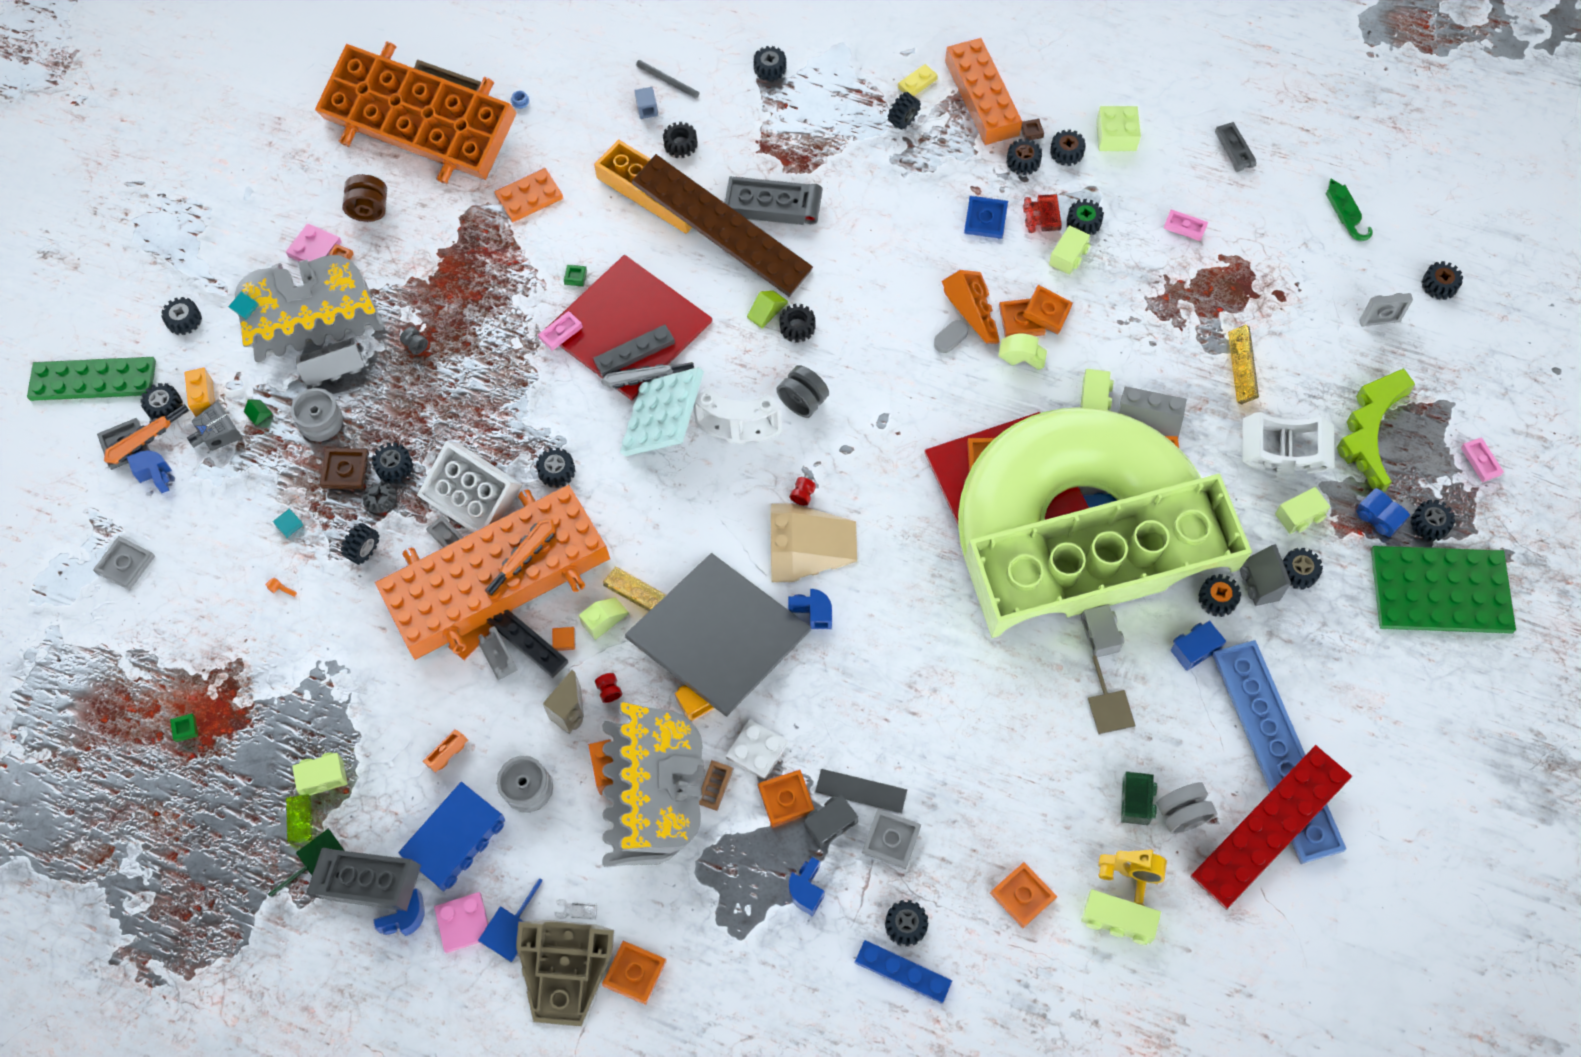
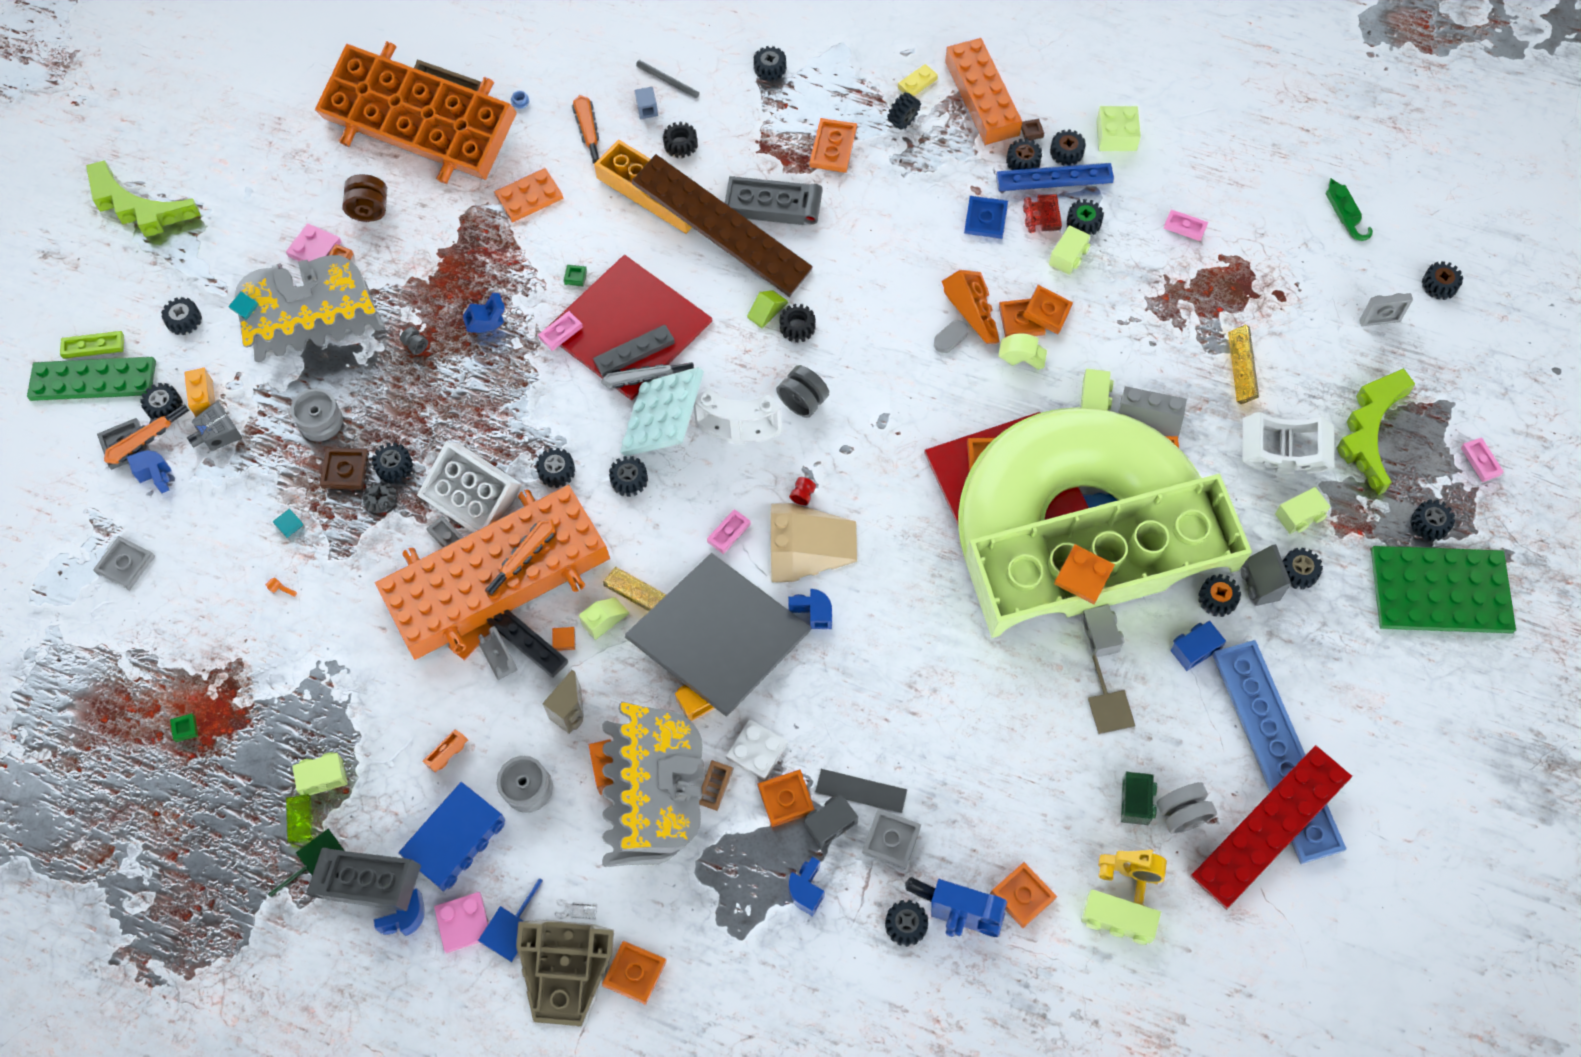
green slope [243,399,272,426] -> none
light grey slope [296,337,364,388] -> none
black wheel [341,523,380,565] -> none
red wheel [594,673,623,703] -> none
blue plate [855,940,953,1004] -> none
dark grey plate [1215,122,1256,172] -> none
blue brick [1356,488,1410,538] -> none
none -> lime plate [60,331,124,359]
none -> lime arch [86,160,201,237]
none -> blue brick [463,293,505,333]
none -> orange sword [572,95,599,164]
none -> black wheel [609,456,648,497]
none -> bright pink plate [707,509,751,554]
none -> orange plate [809,118,857,173]
none -> blue piece [905,877,1007,937]
none -> blue plate [996,163,1114,192]
none -> orange plate [1054,544,1115,605]

